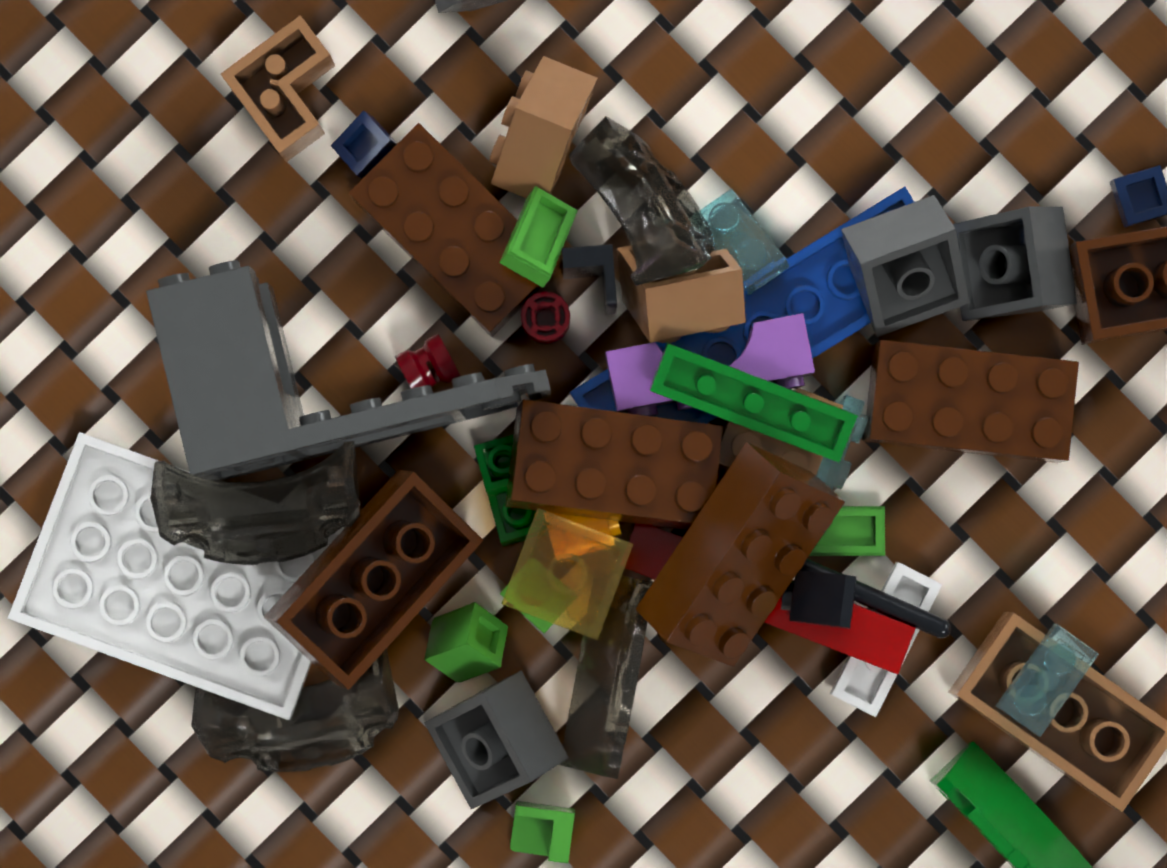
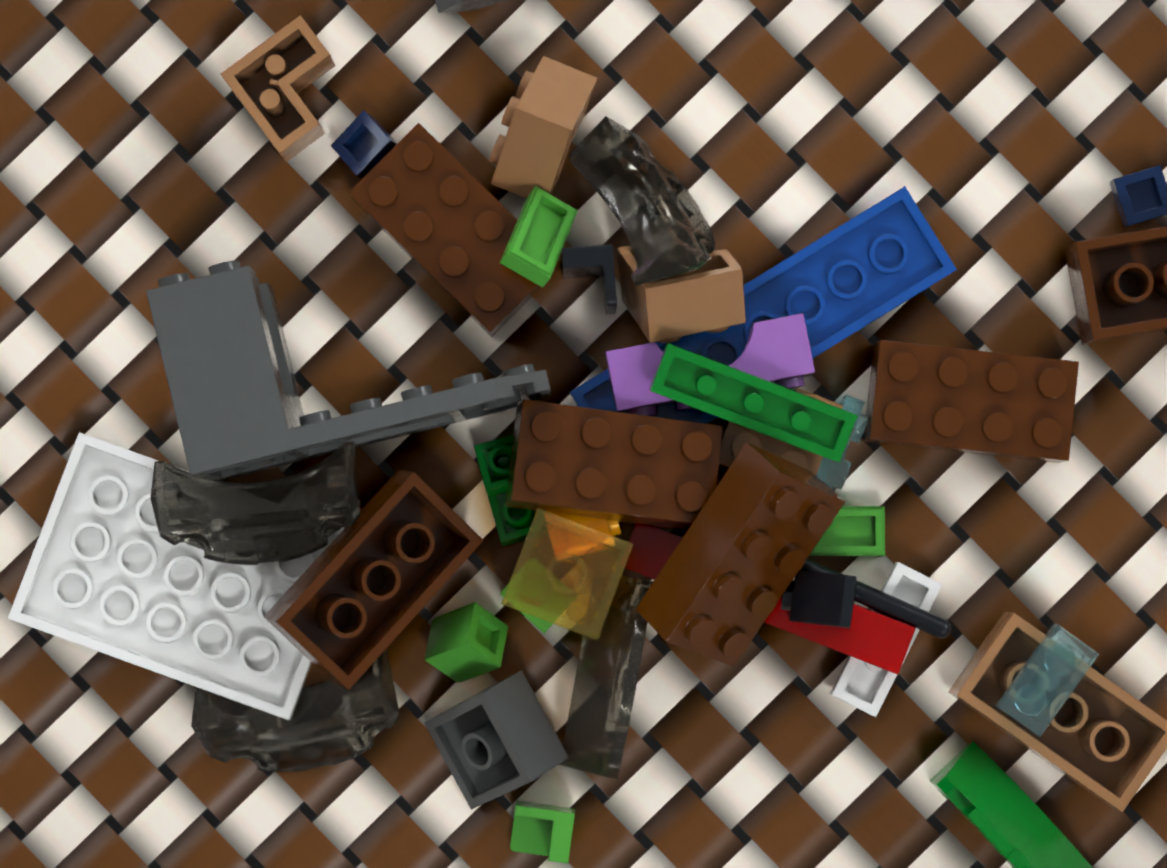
dark red wheel [395,334,461,389] -> none
dark red wheel [521,291,570,345] -> none
clear light blue plate [691,188,789,295] -> none
dark grey slope [841,195,970,337] -> none
dark grey slope [953,206,1077,321] -> none

